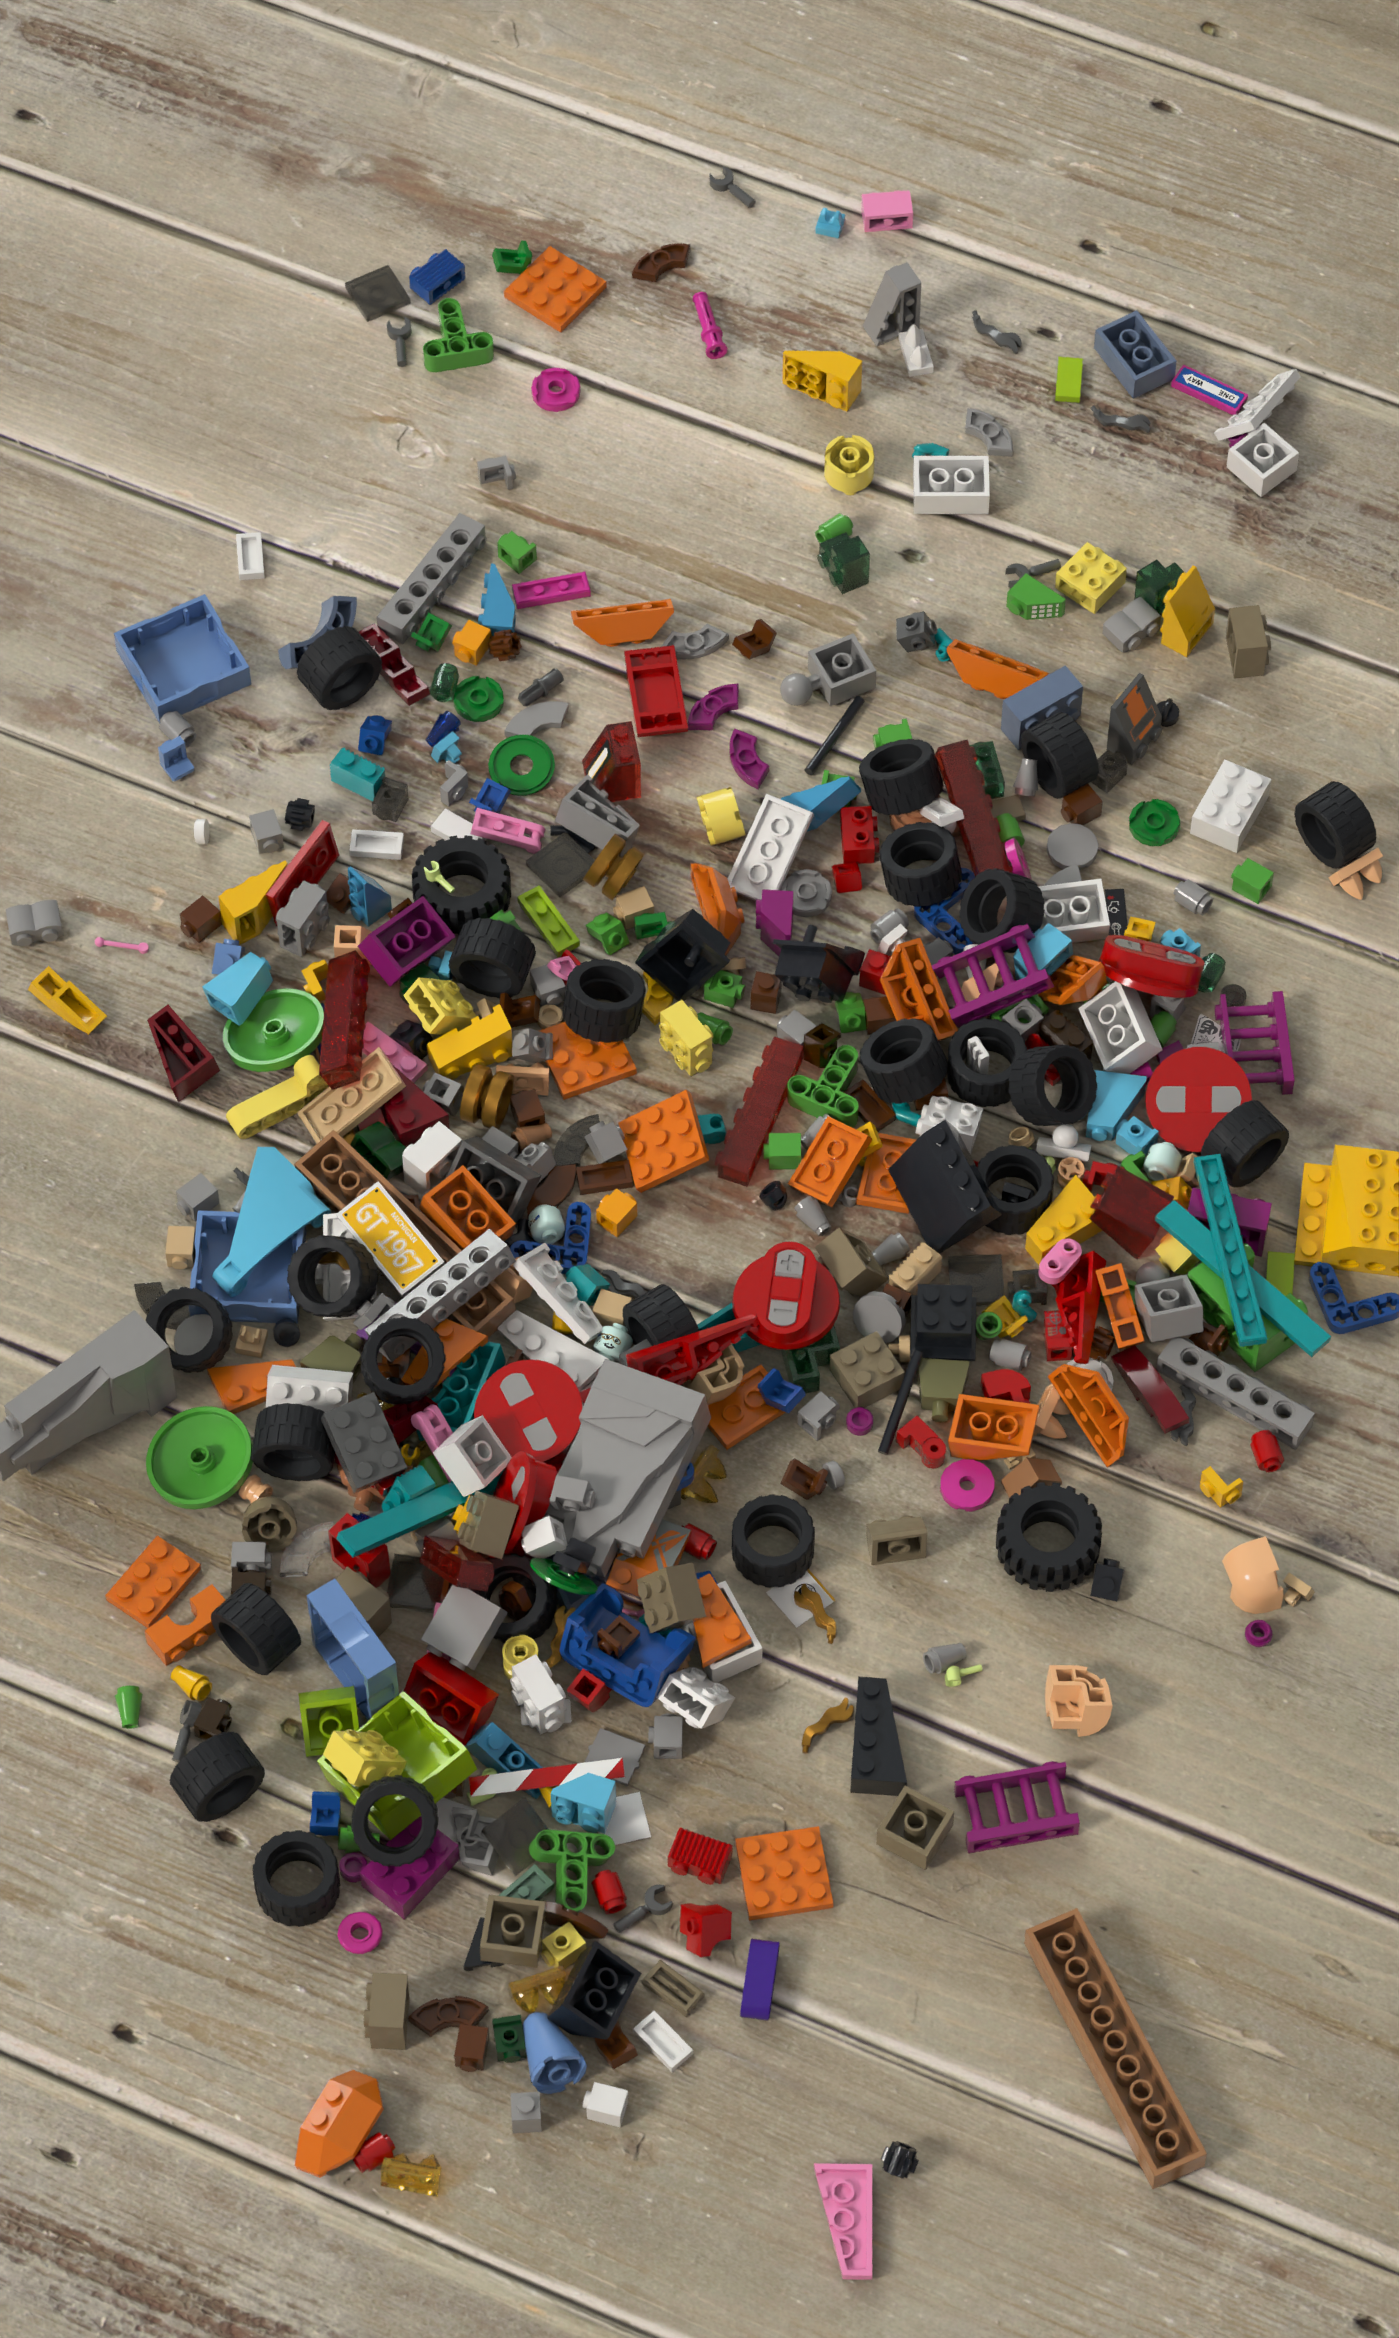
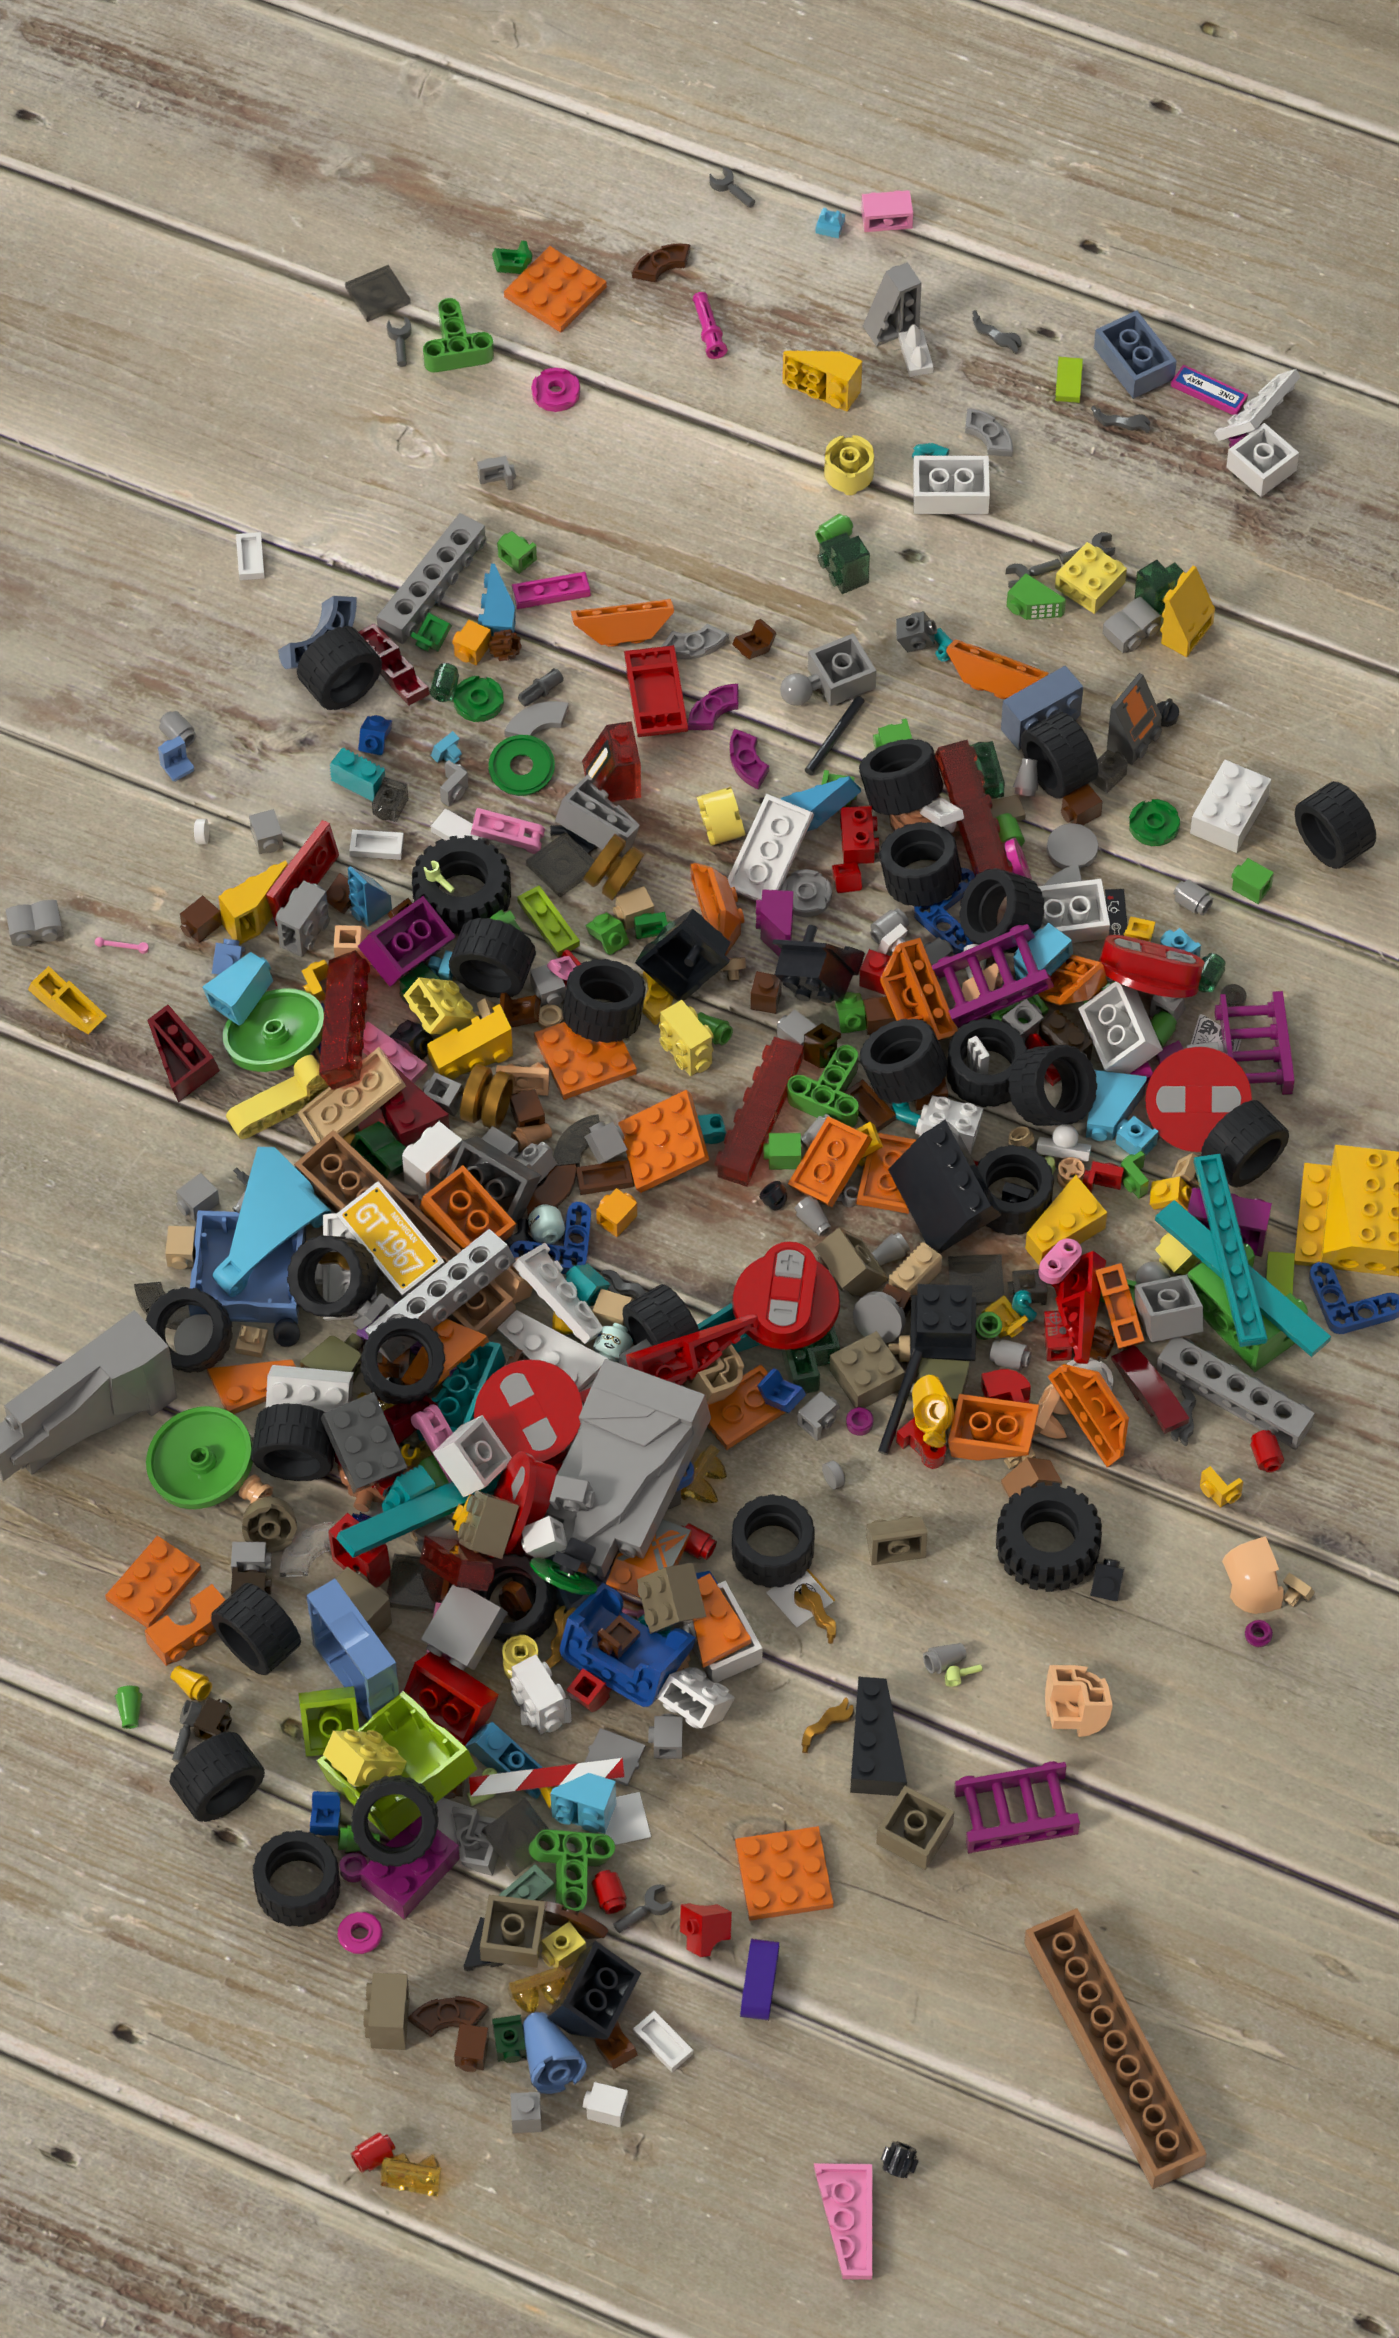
medium blue tile [114,594,251,723] -> none
black gear [285,798,315,831] -> none
orange wedge [295,2070,384,2178] -> none
blue brick [409,249,465,305] -> none
clear blue cone [425,711,461,748] -> none
blue bracket [469,778,511,813] -> none
light grey brick [512,1028,553,1063] -> none
dark tan tile [642,1960,705,2018] -> none
red brick [667,1828,733,1885] -> none
bright green brick [704,970,745,1008] -> none
reddish brown bracket [780,1458,828,1500] -> none
dark pink tile [940,1459,994,1512] -> none
clear red slope [1089,1166,1174,1260] -> none
light aqua head [1143,1142,1182,1181] -> none
reddish brown bracket [1189,1321,1230,1357] -> none
dark tan brick [1226,605,1271,679] -> none
light nougat tile [1328,848,1383,900] -> none
none -> yellow hair [912,1375,954,1448]
none -> dark grey piece [1060,532,1115,563]

